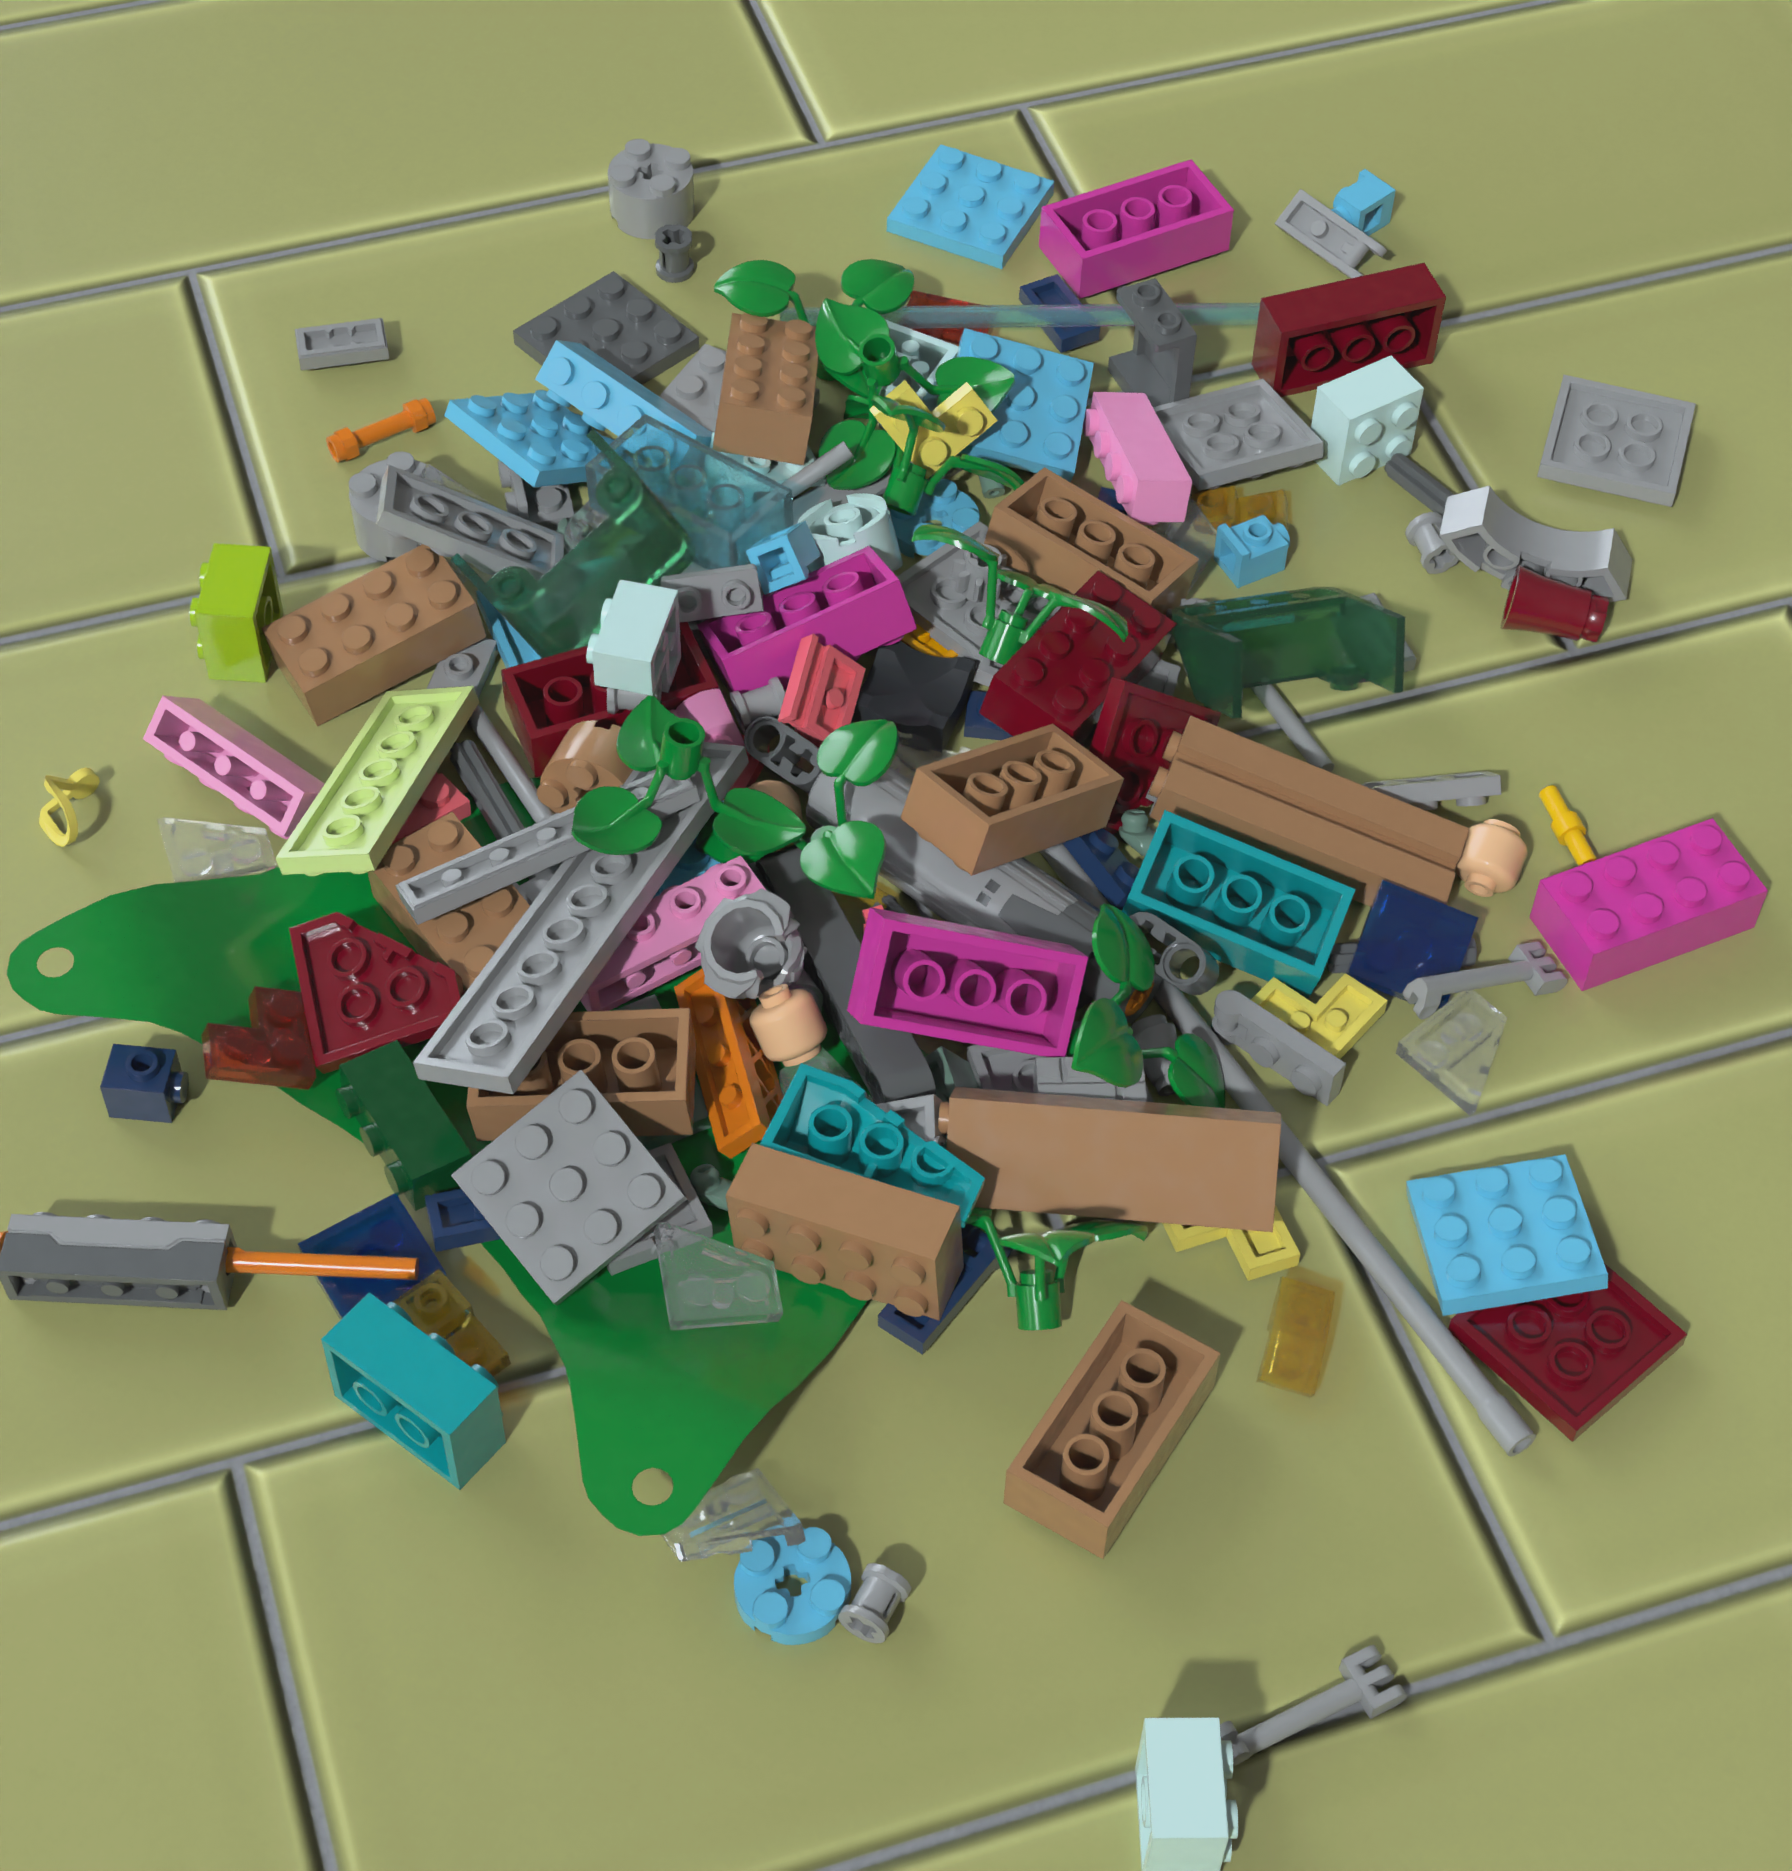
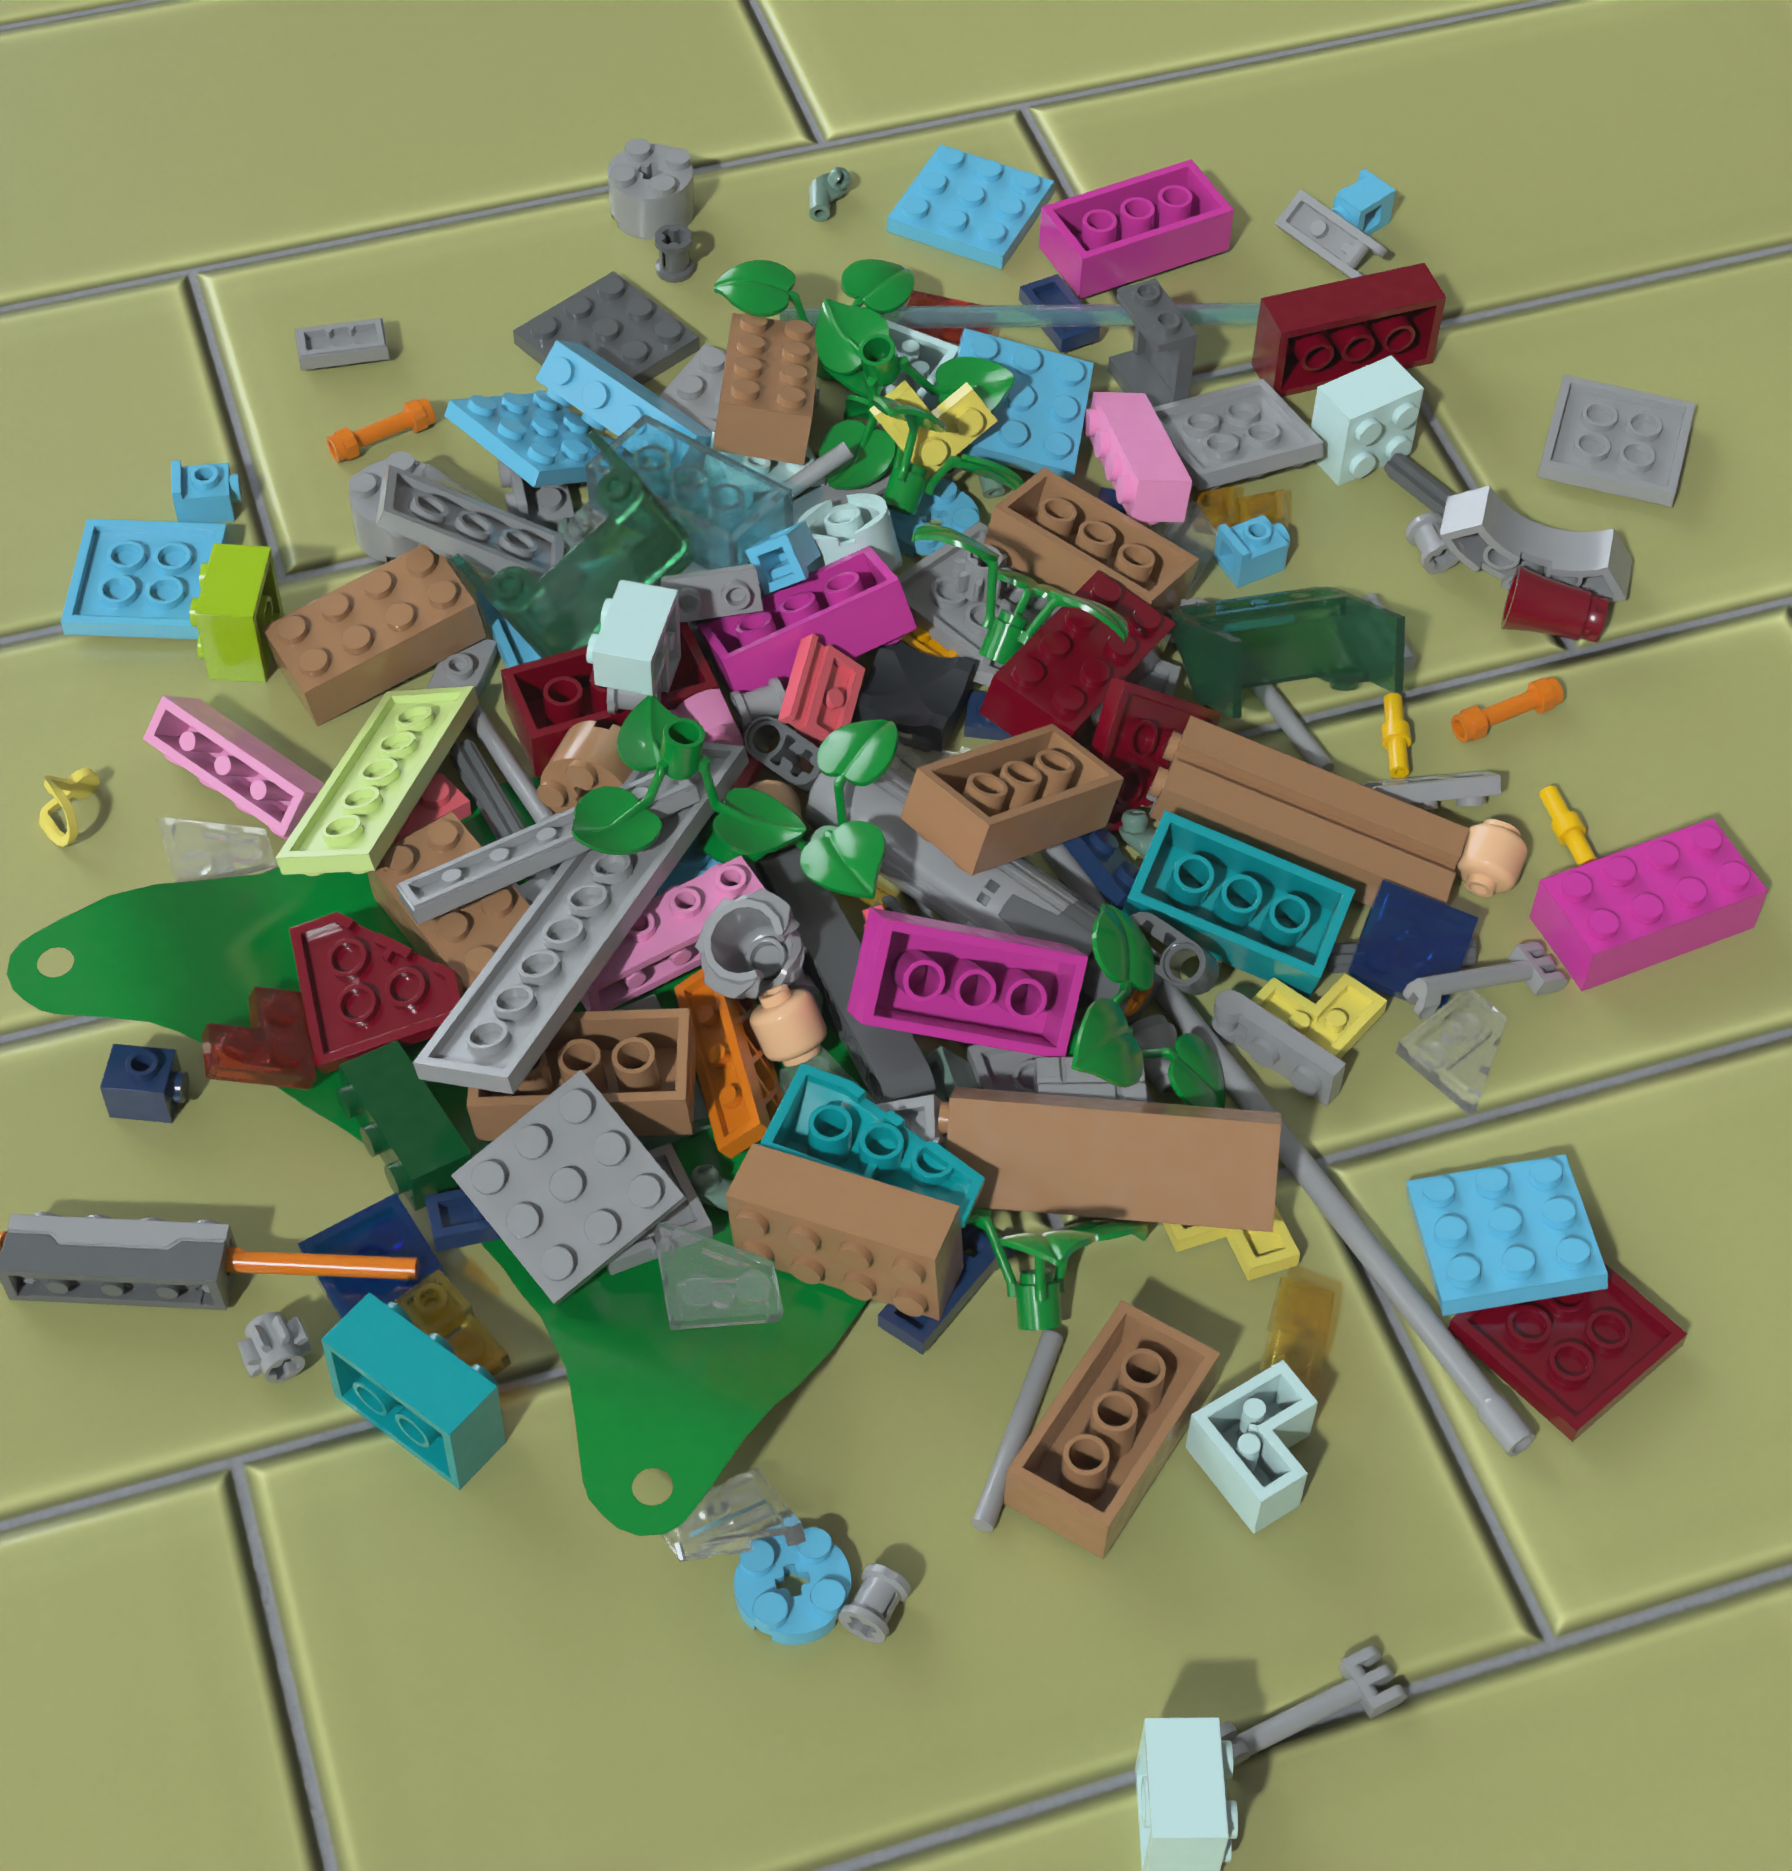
none -> medium azure plate [61,519,229,639]
none -> medium azure brick [171,460,242,523]
none -> light grey gear [237,1312,312,1383]
none -> sand green arm [809,167,851,222]
none -> light grey bar [971,1330,1063,1532]
none -> light aqua brick [1185,1360,1318,1534]
none -> yellow bar [1381,693,1411,779]
none -> orange bar [1451,677,1564,743]

